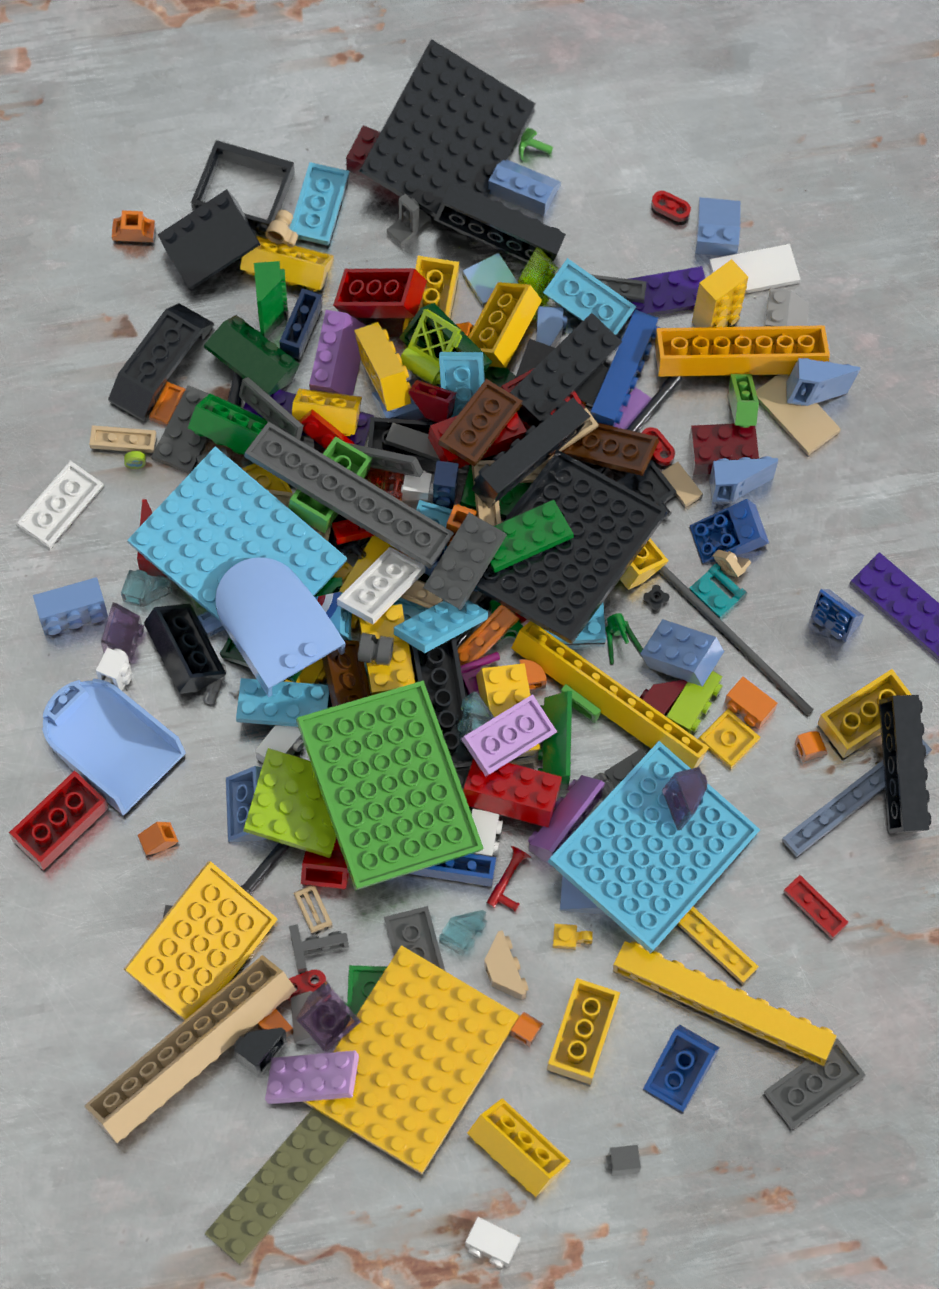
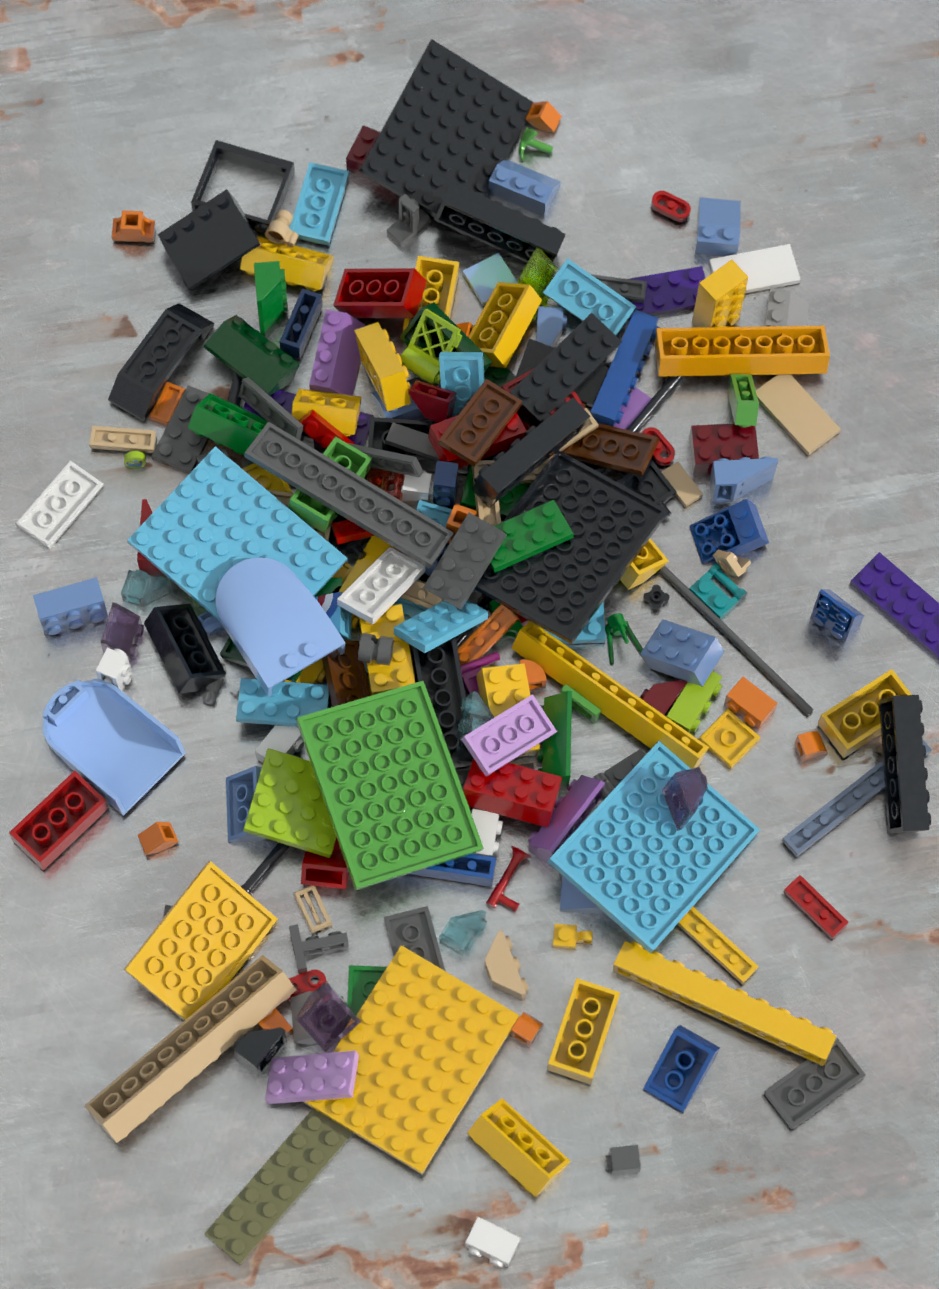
medium blue slope [786,358,860,406] -> none
none -> orange brick [526,101,562,132]

